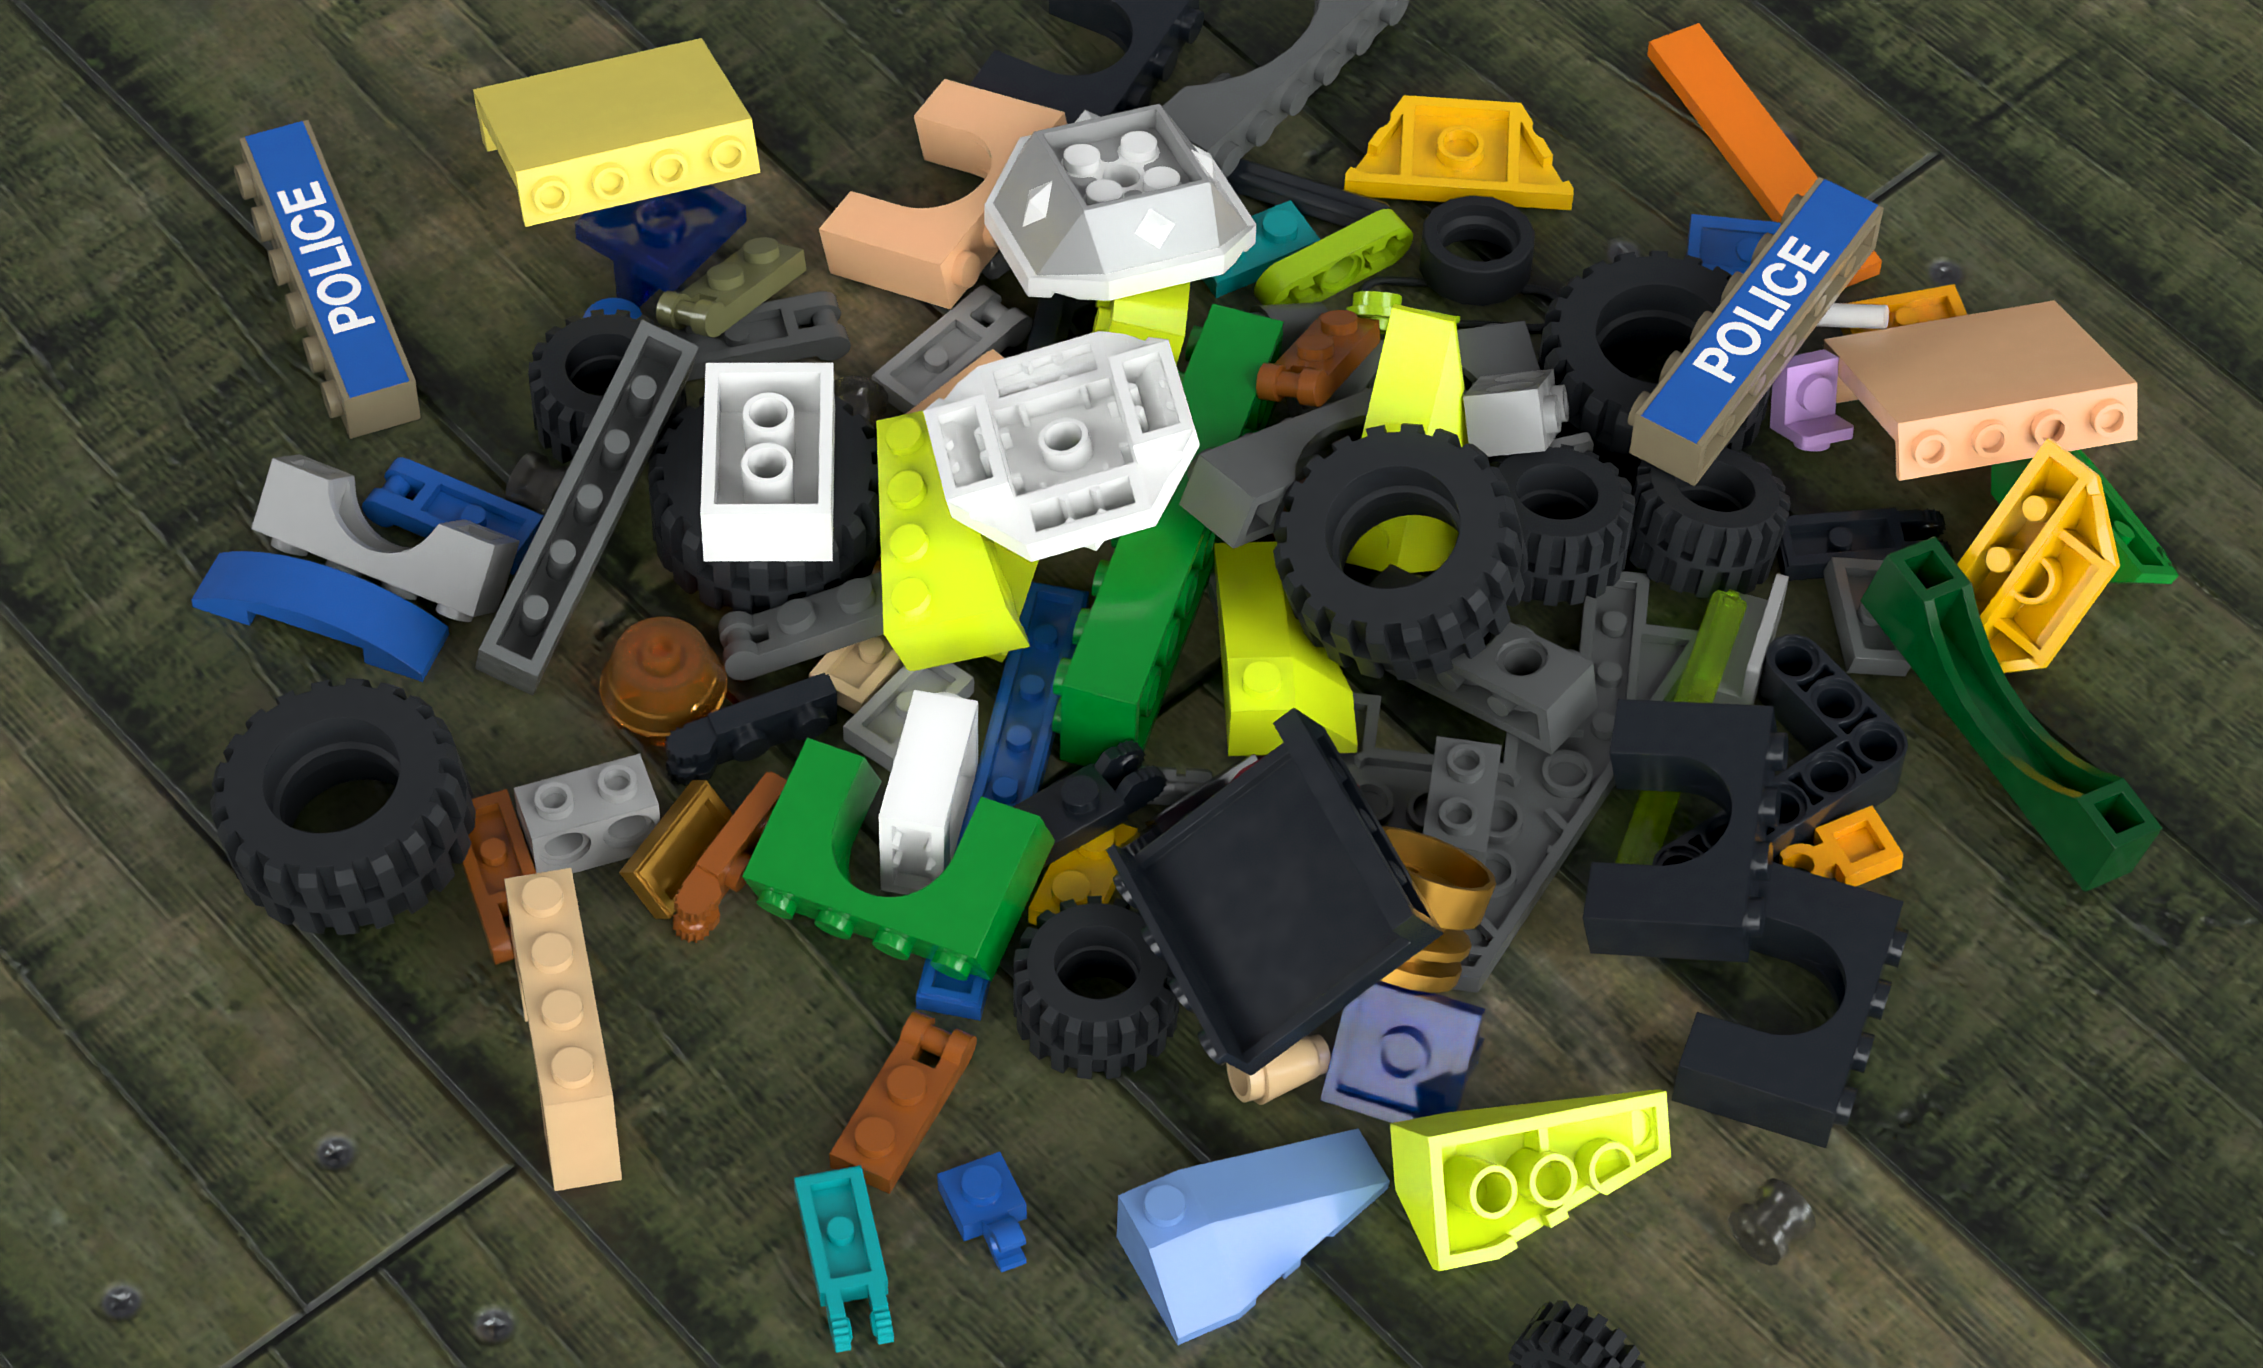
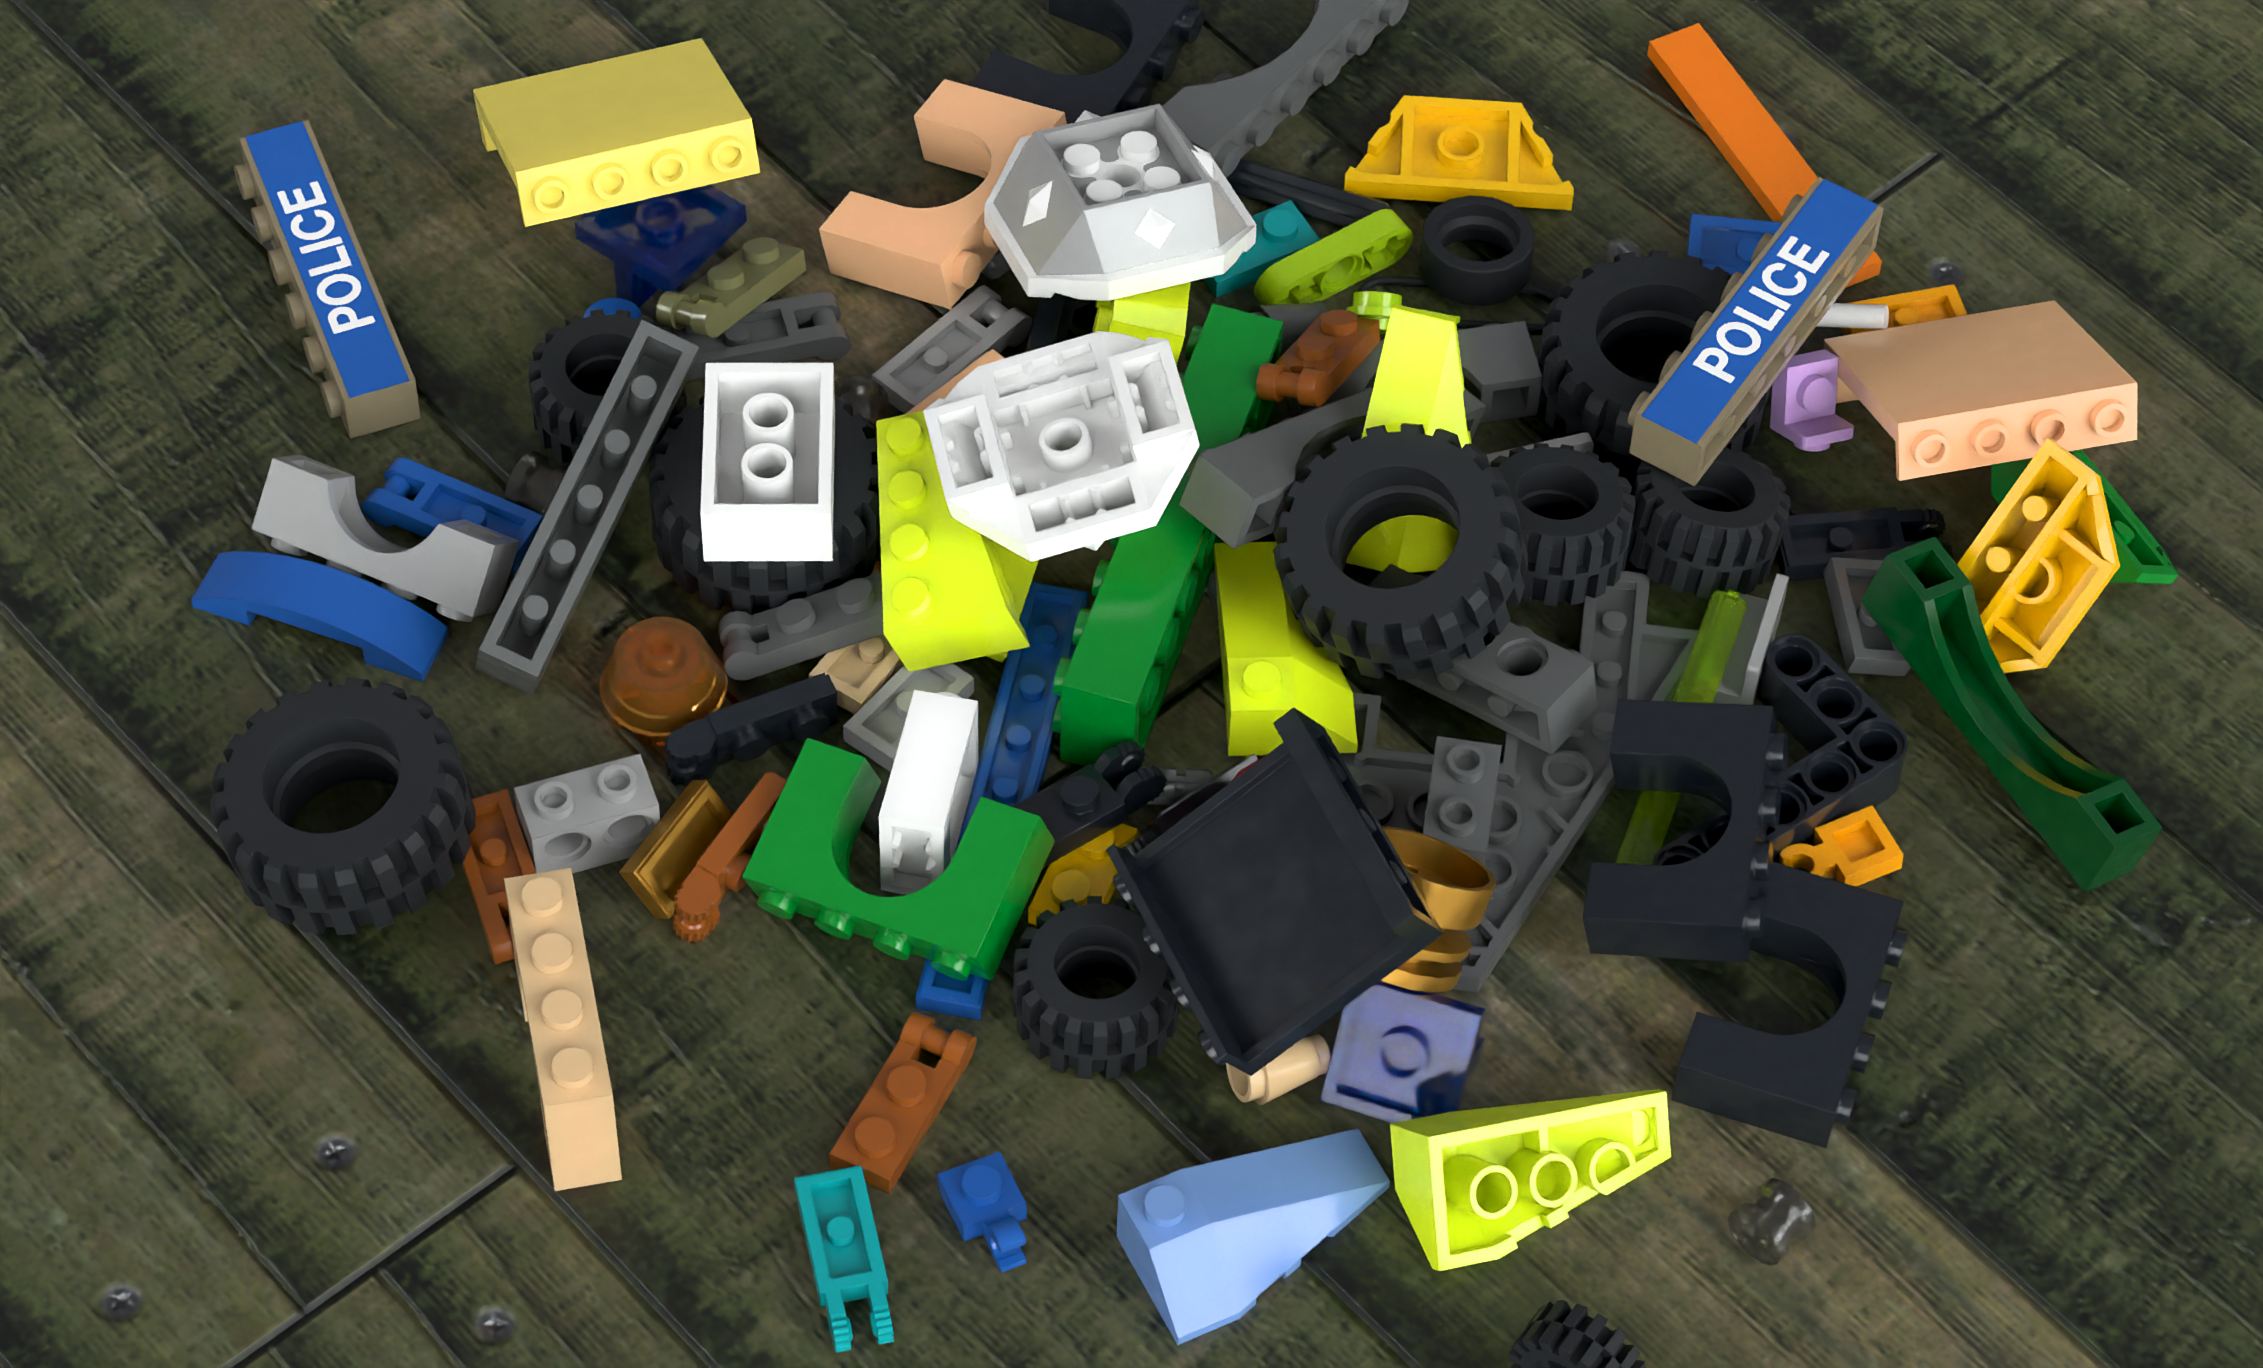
light grey brick [1463,369,1569,457] -> none

